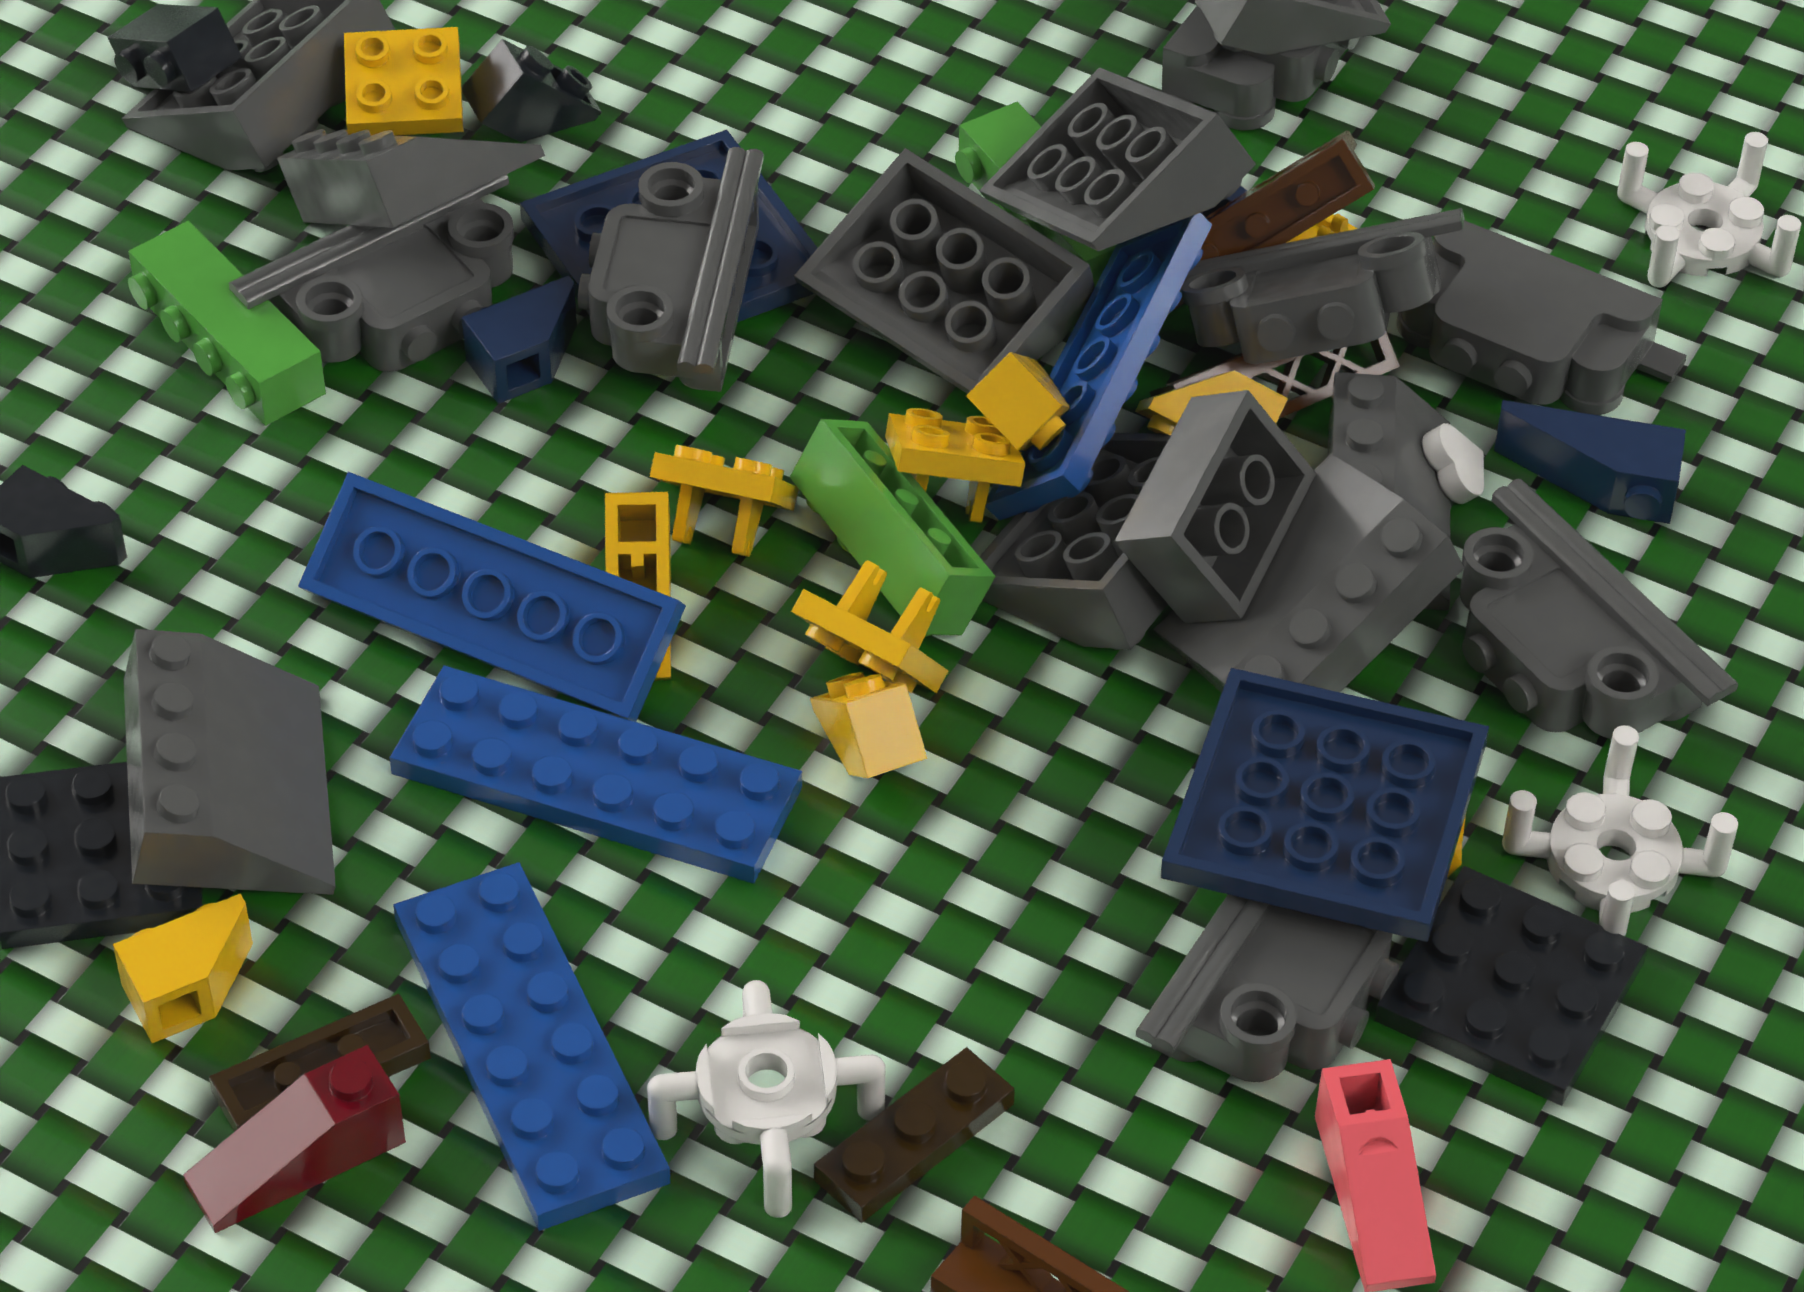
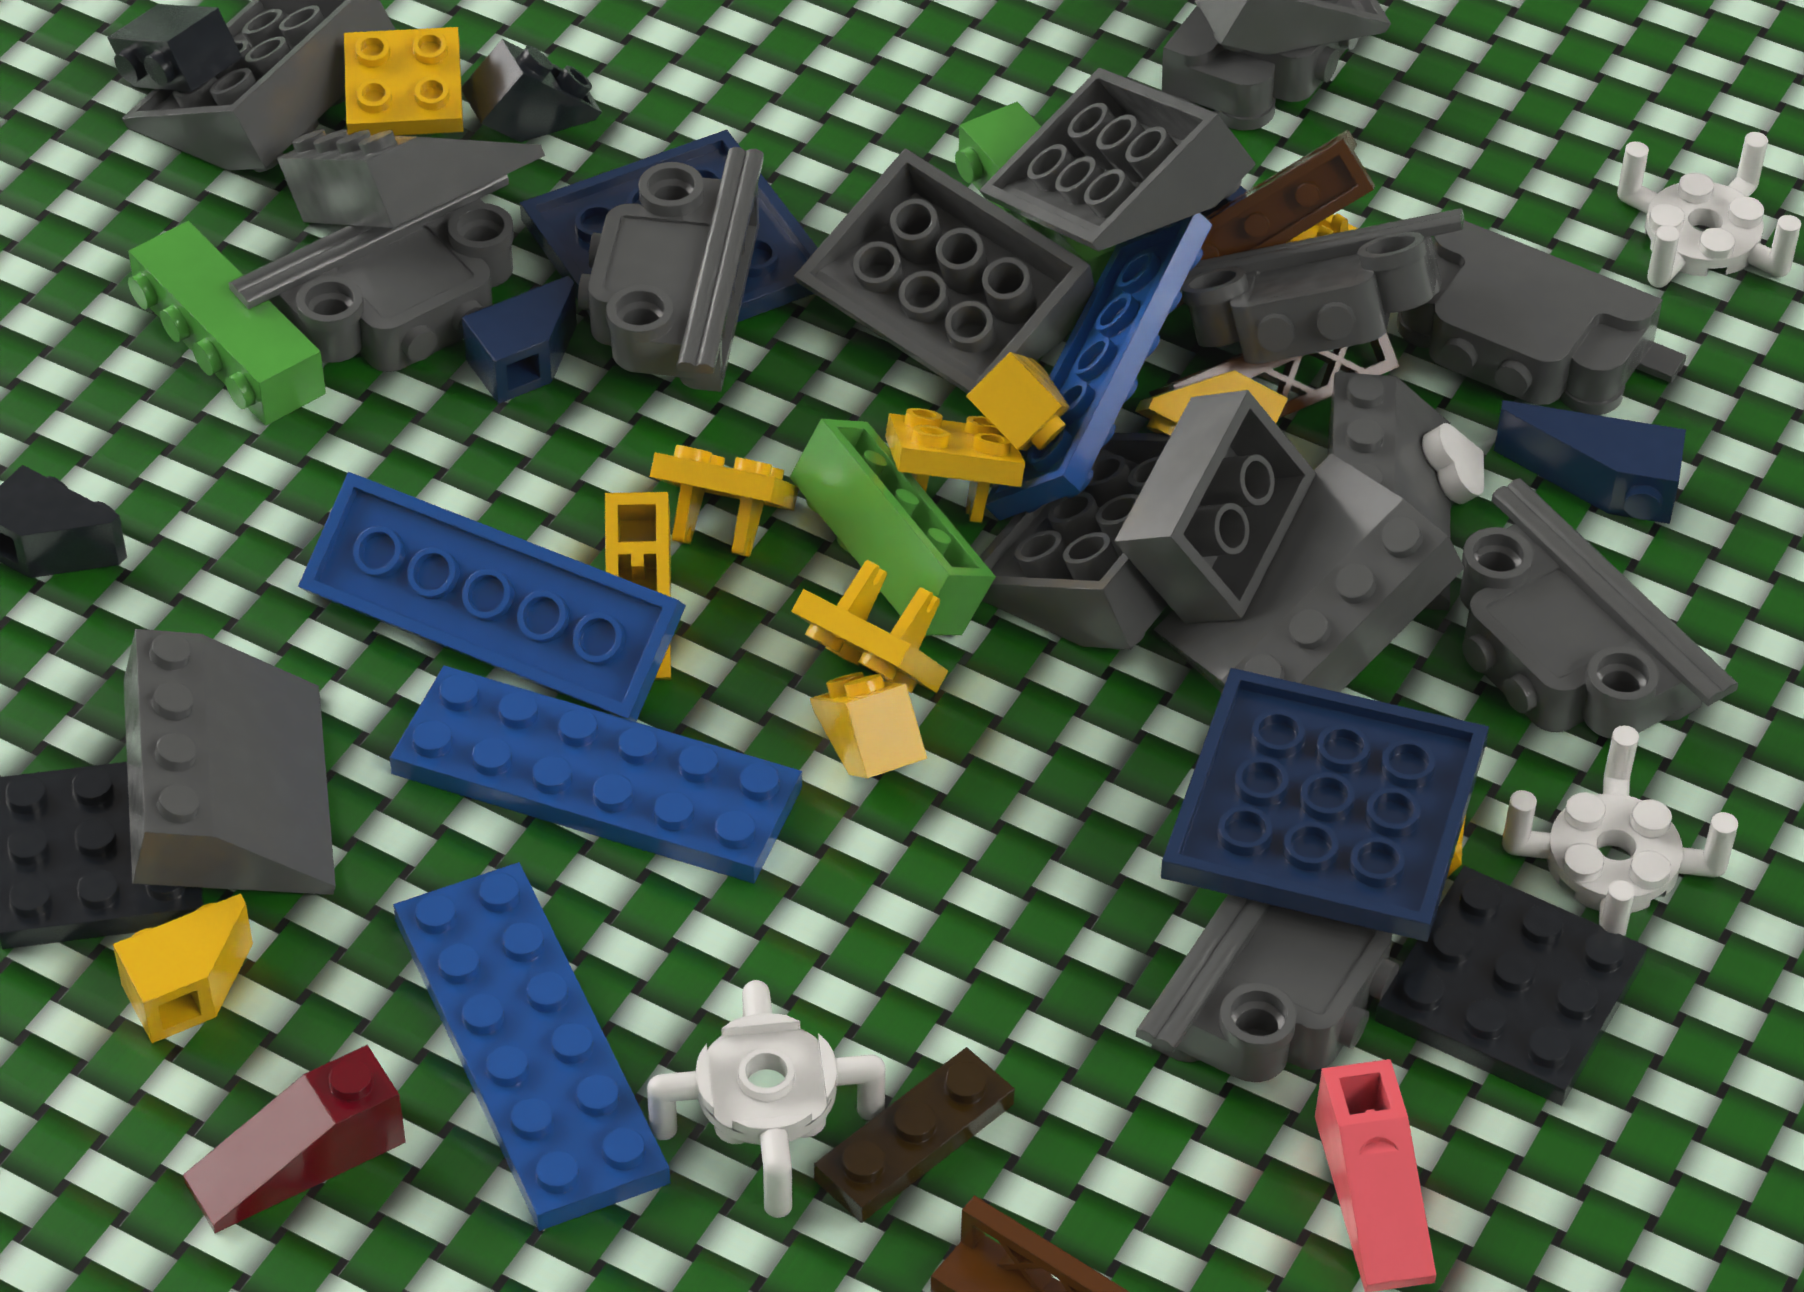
dark brown plate [209,994,431,1132] -> none

